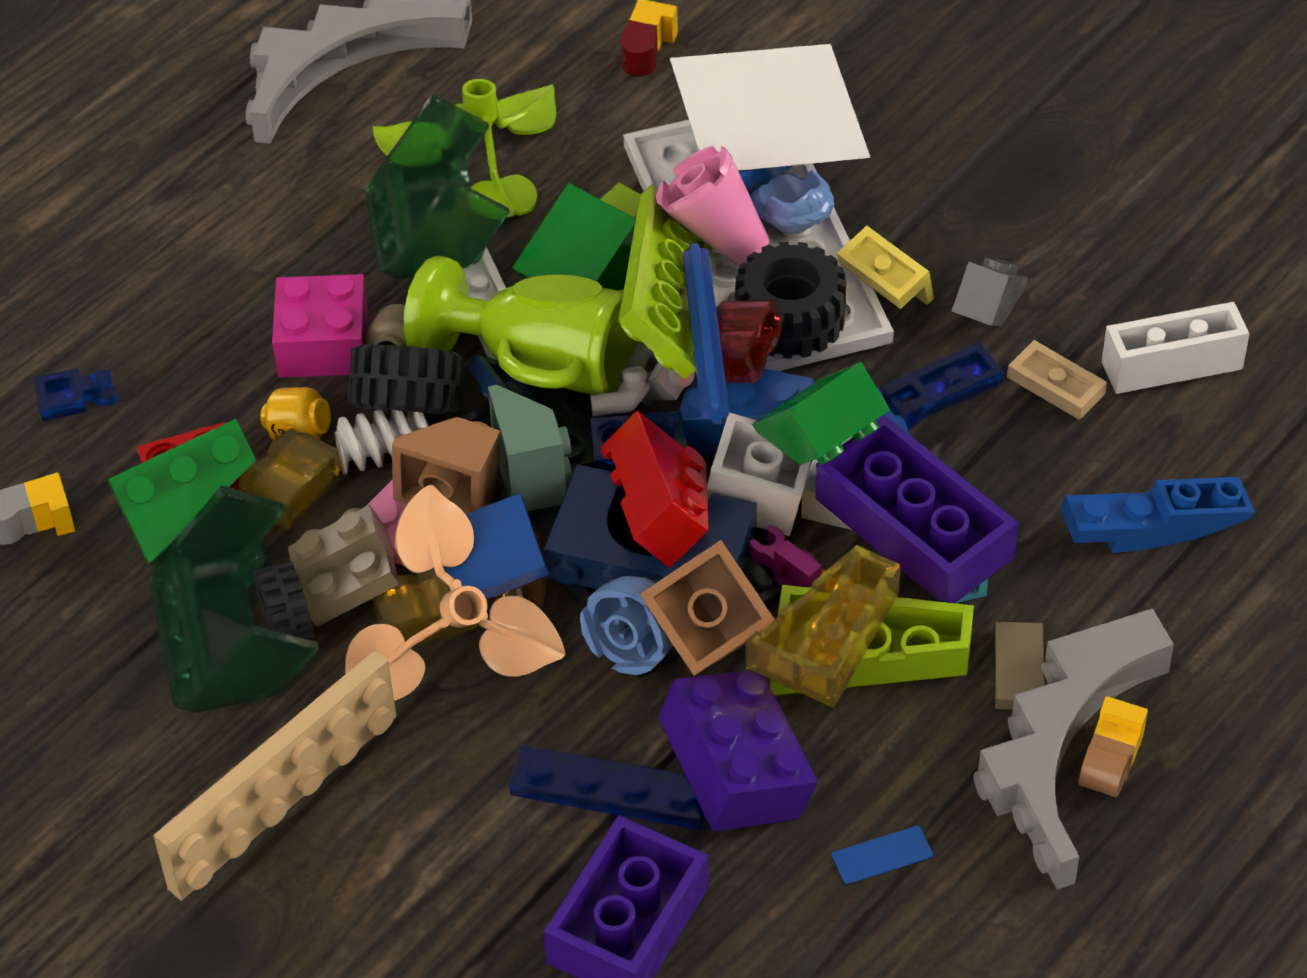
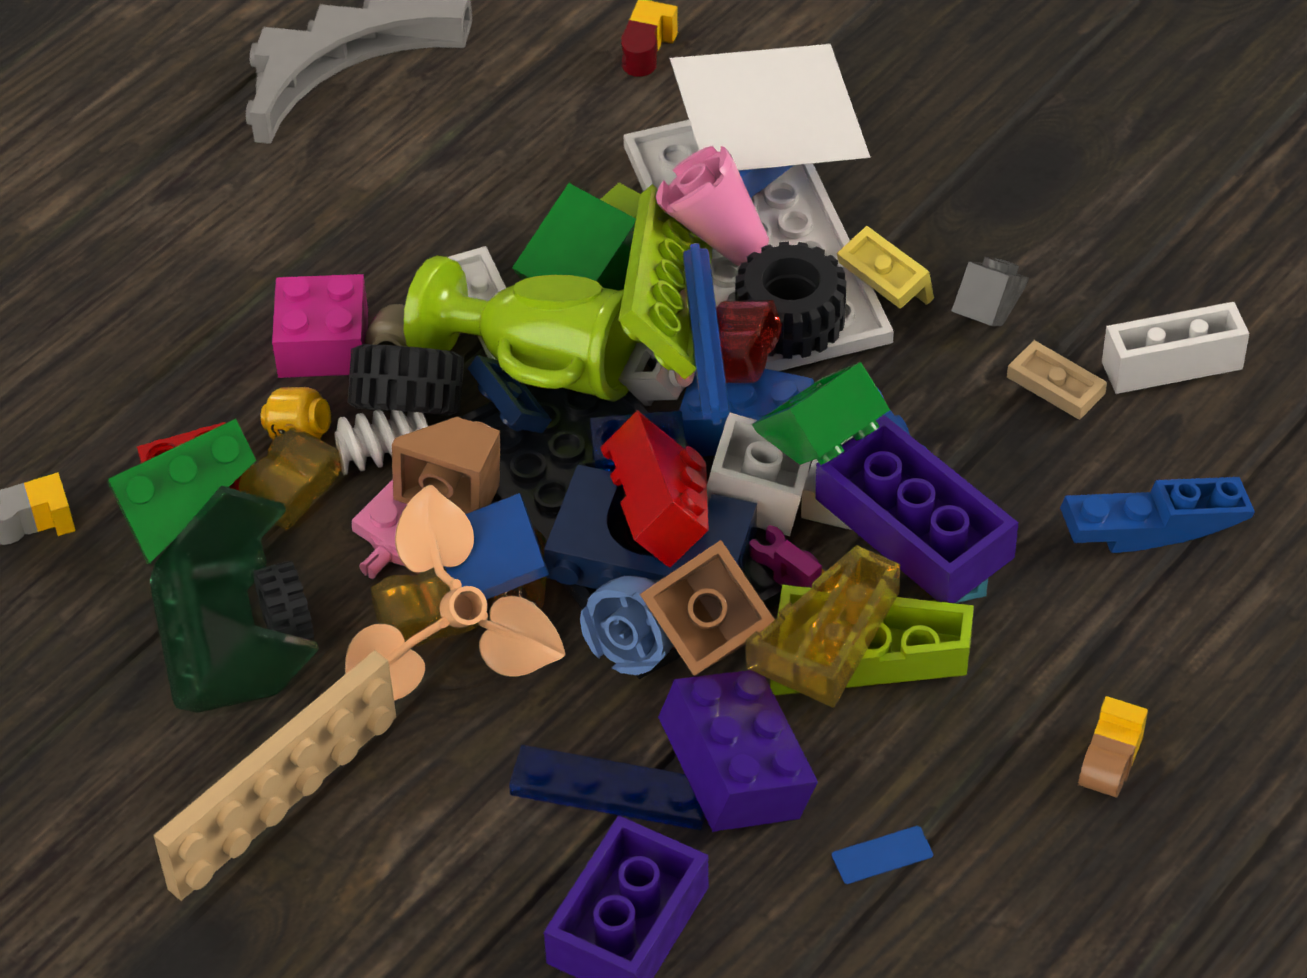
clear blue plate [34,368,118,421] -> none
dark tan plate [288,505,400,627] -> none
clear green windscreen [366,94,510,279] -> none
lime plant [373,79,556,218] -> none
sand green slope [488,385,573,512] -> none
light grey arm [590,366,650,418] -> none
medium blue hair [750,170,835,234] -> none
clear blue plate [879,342,1004,430] -> none
light grey arch [974,608,1174,889] -> none
dark tan tile [994,622,1045,710] -> none

